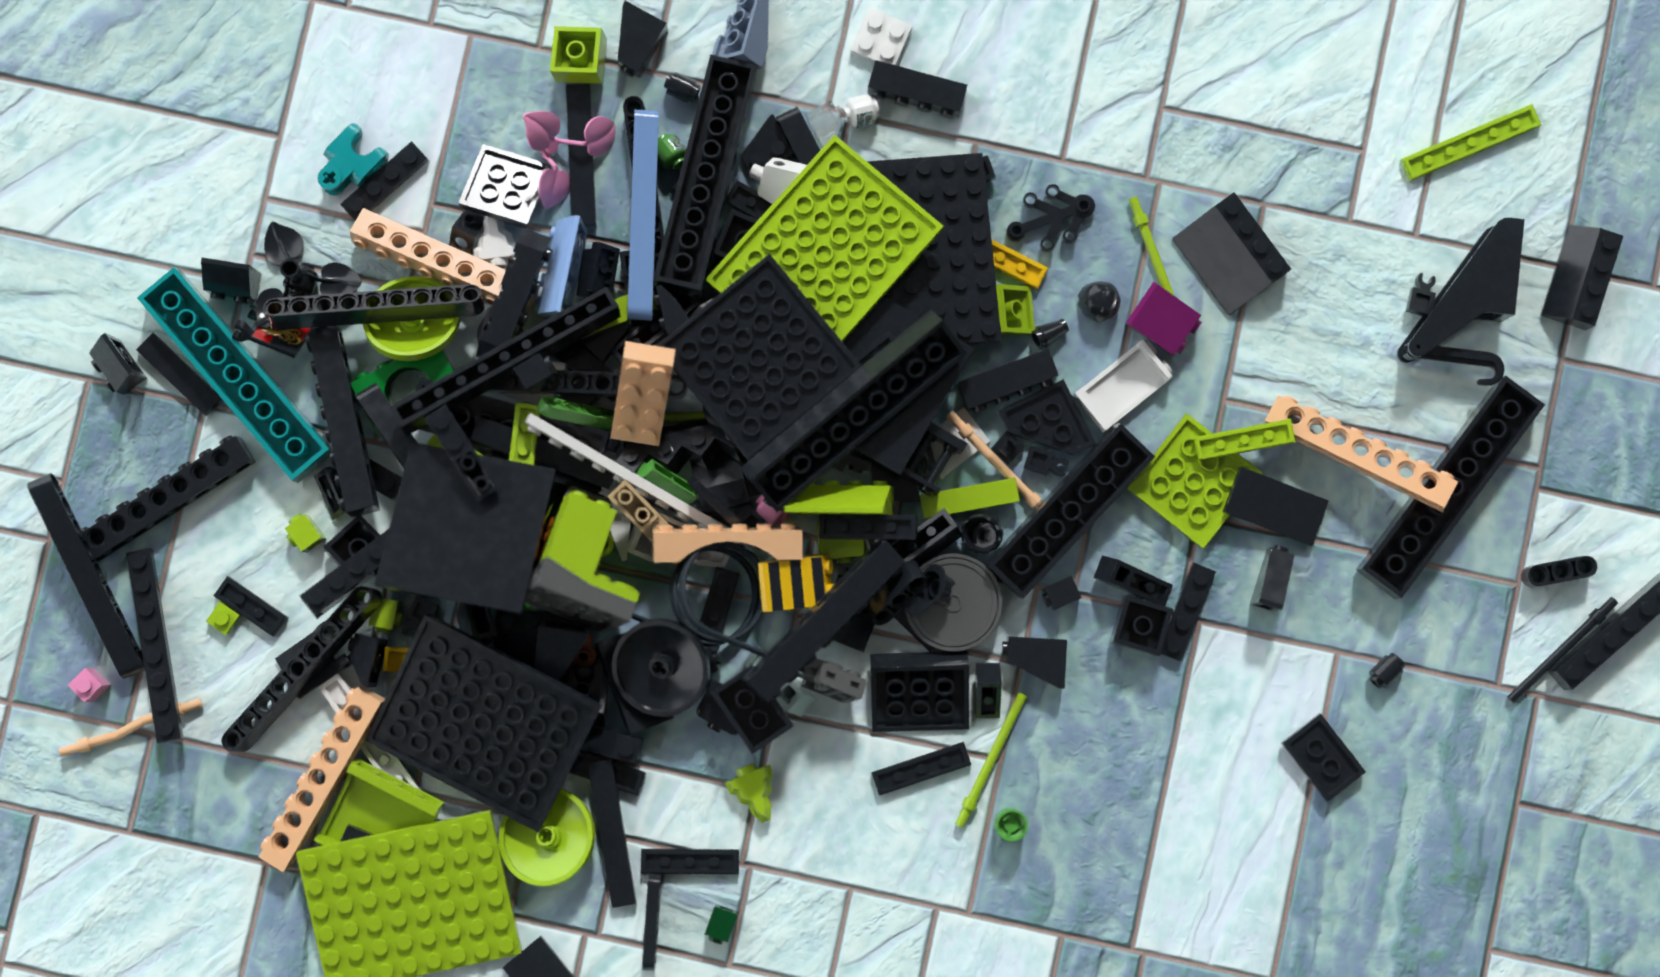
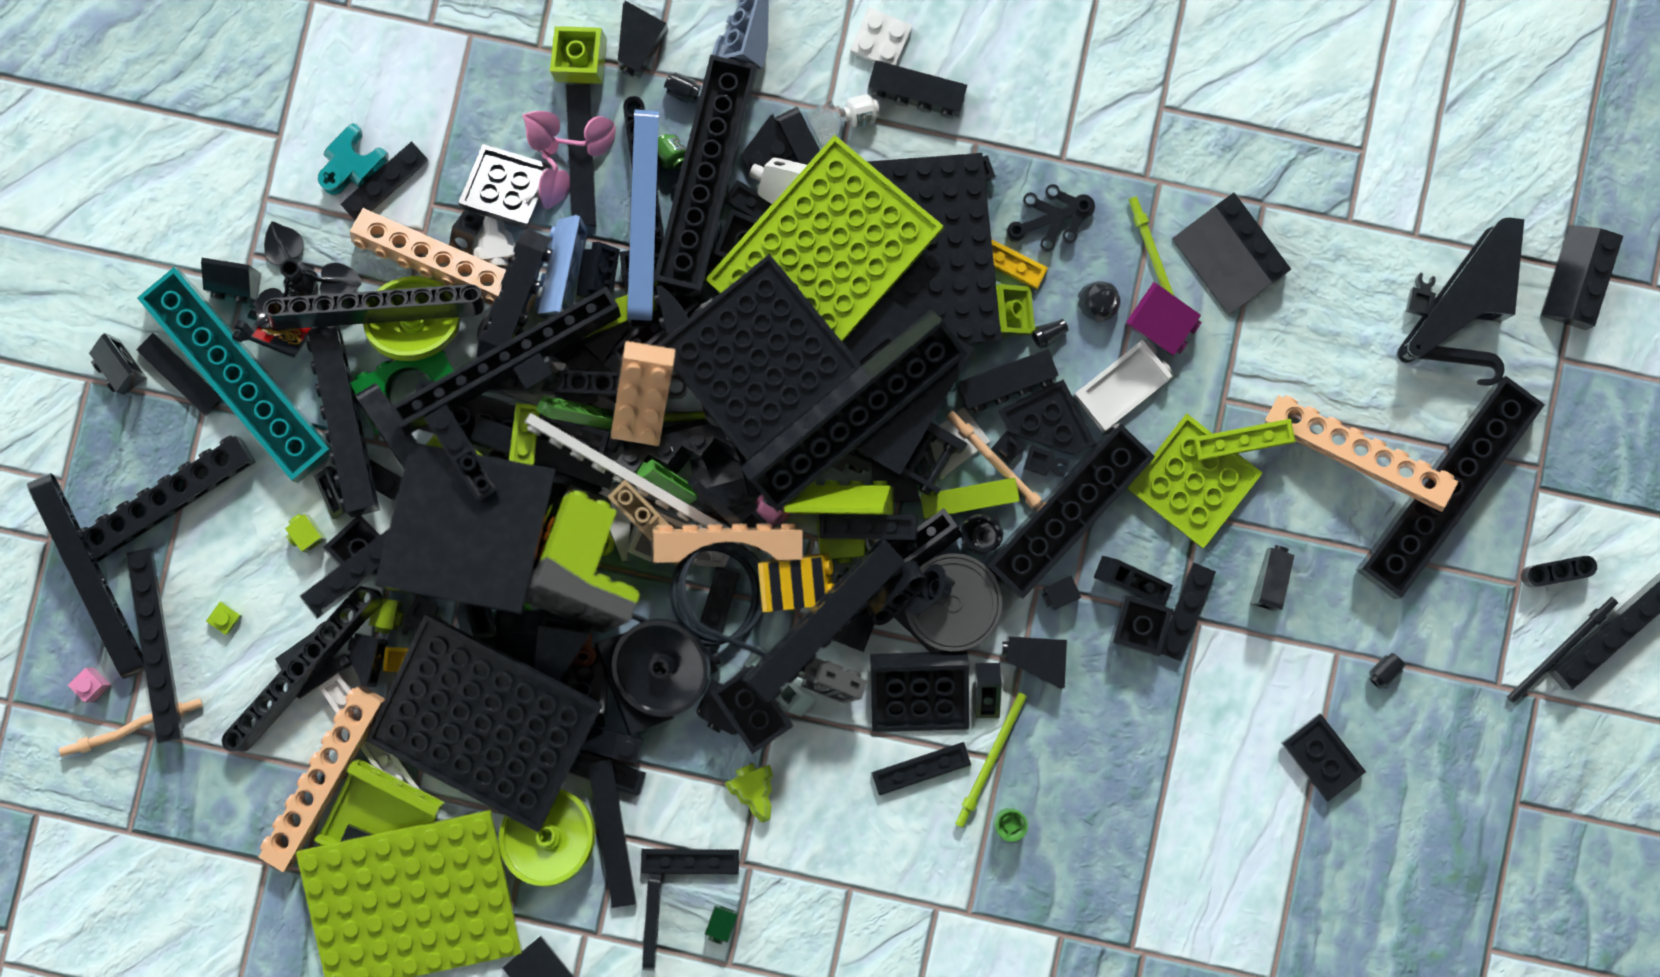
black tile [213,576,288,637] -> none
black tile [1223,466,1329,546] -> none
lime tile [1400,104,1542,182] -> none

